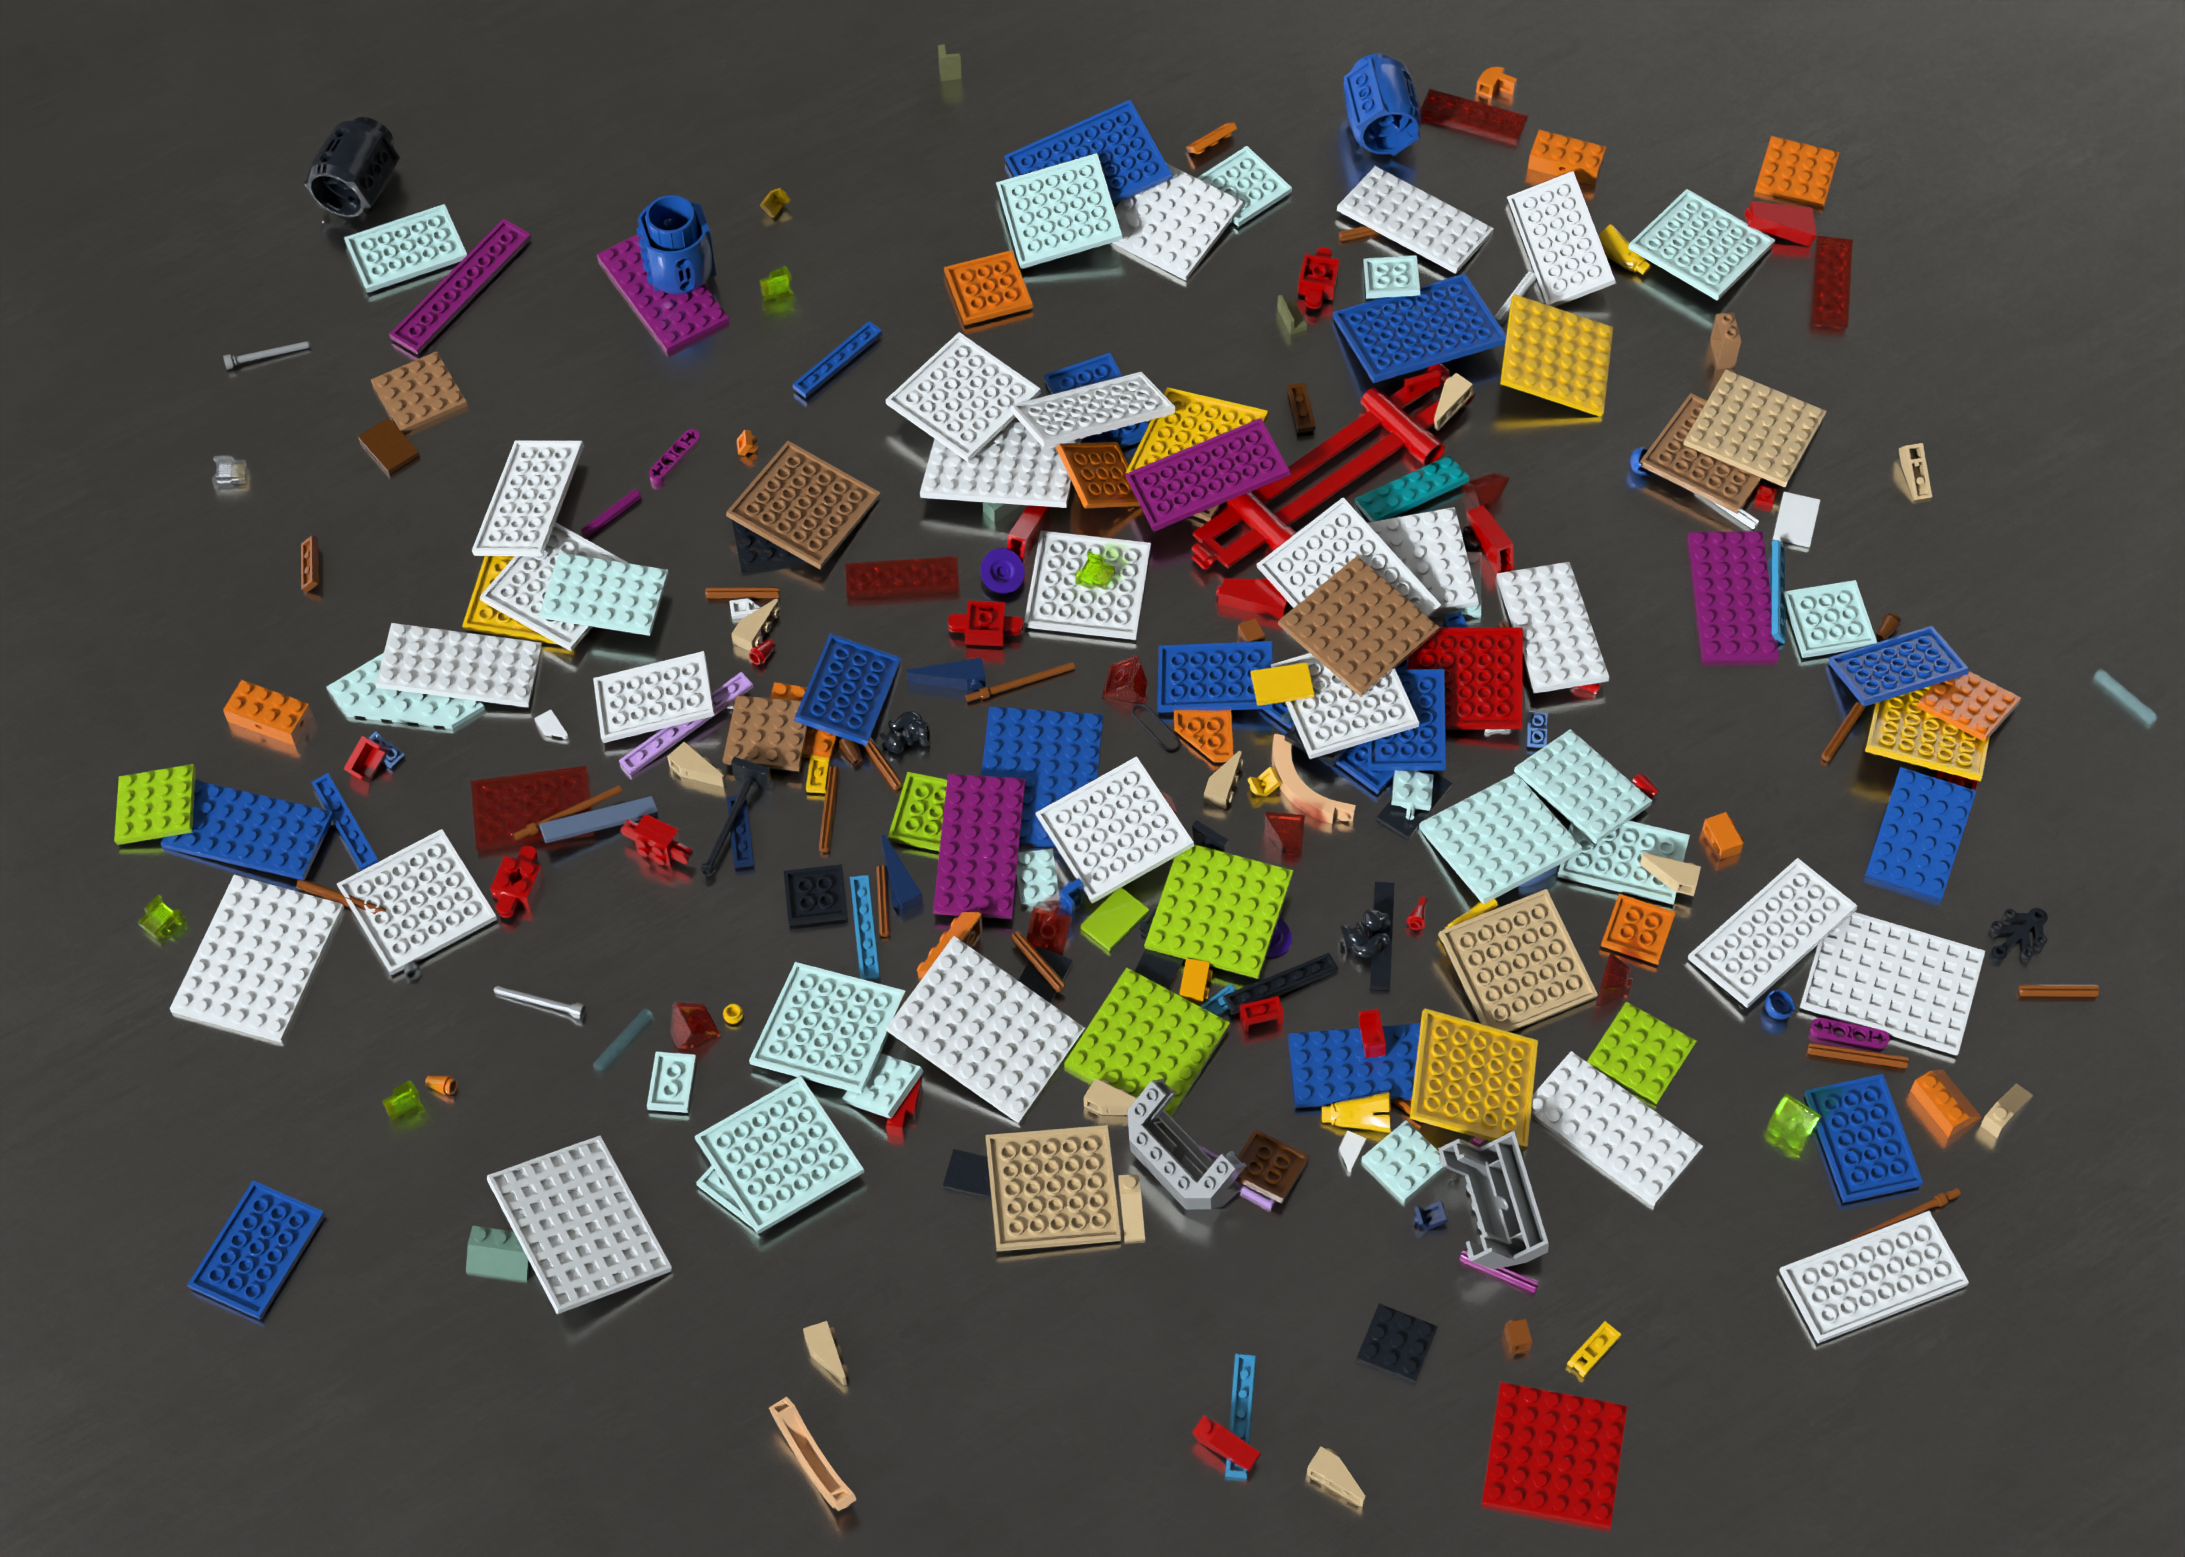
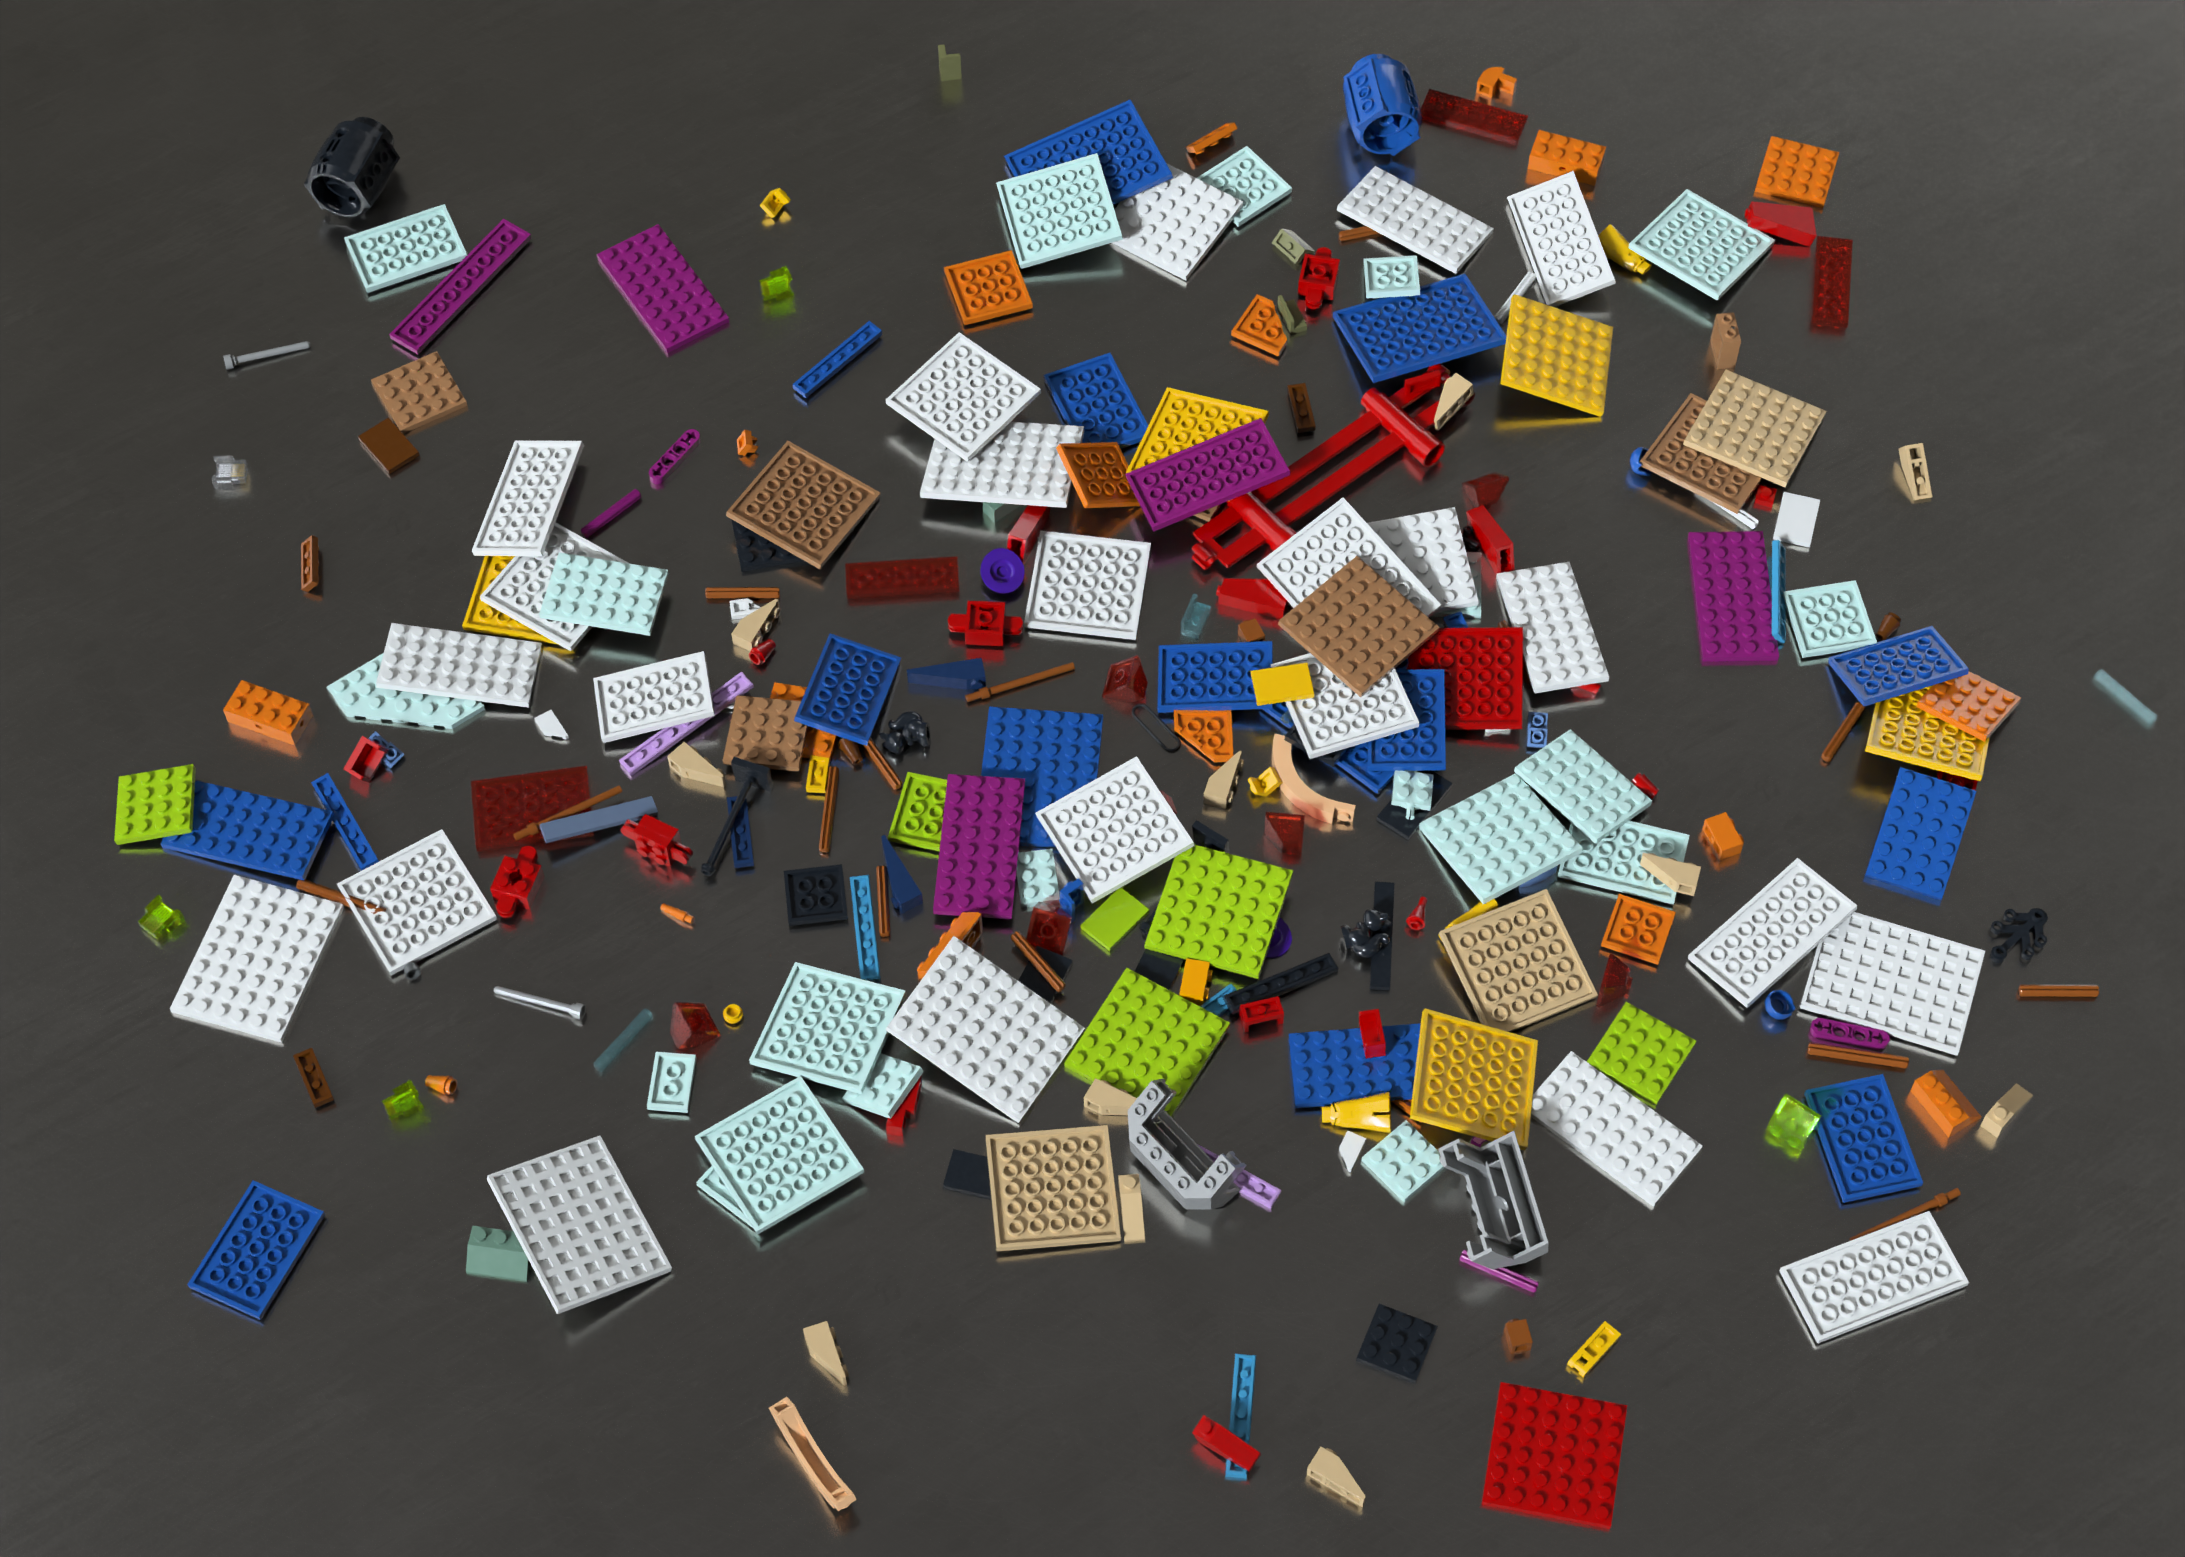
blue piece [636,195,717,295] -> none
white plate [1011,372,1175,448] -> none
clear neon green piece [1075,551,1116,590] -> none
reddish brown plate [1235,1129,1310,1203] -> none
teal plate [1355,455,1469,522] -> none
dark blue bracket [1414,1201,1449,1230] -> none
none -> reddish brown plate [293,1048,334,1108]
none -> orange animal [660,903,695,924]
none -> clear light blue panel [1180,593,1211,640]
none -> orange plate [1231,294,1287,357]
none -> panel [1272,228,1315,264]

